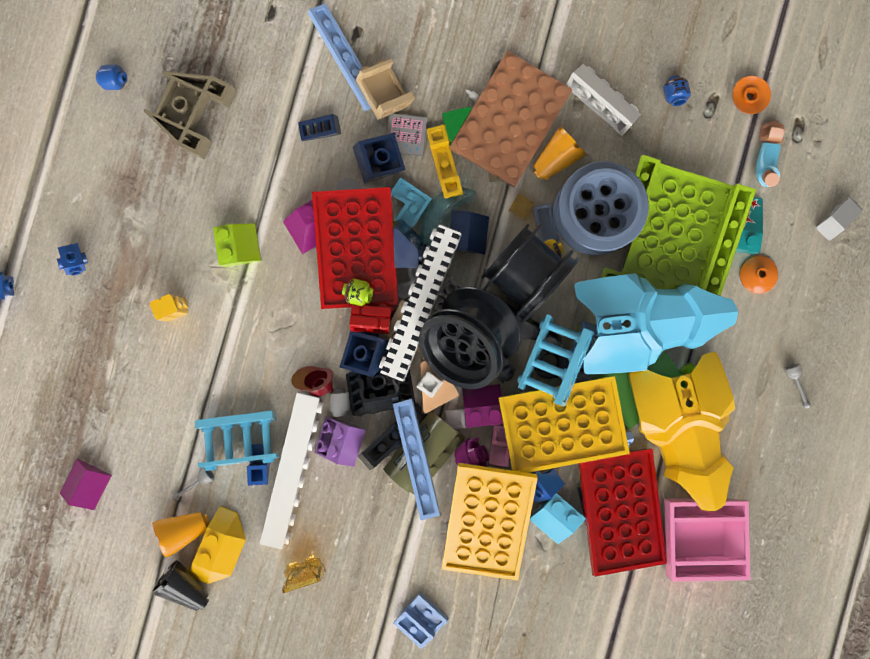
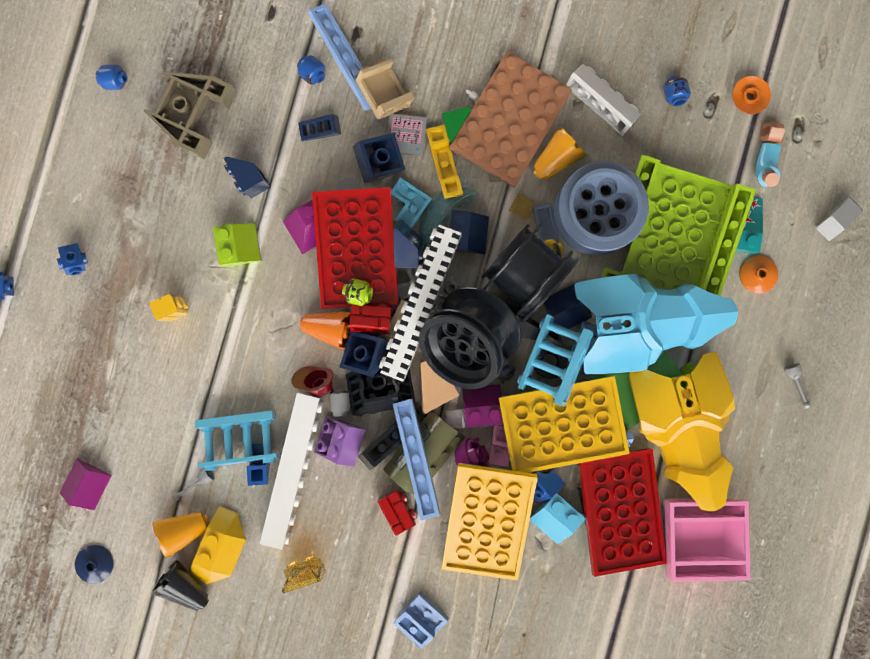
white tile [416,371,443,398] -> none
none -> dark blue dish [75,545,114,584]
none -> dark blue slope [223,156,270,199]
none -> blue head [297,55,326,85]
none -> orange cone [300,312,351,350]
none -> red brick [377,488,418,536]
none -> dark blue slope [543,284,592,329]

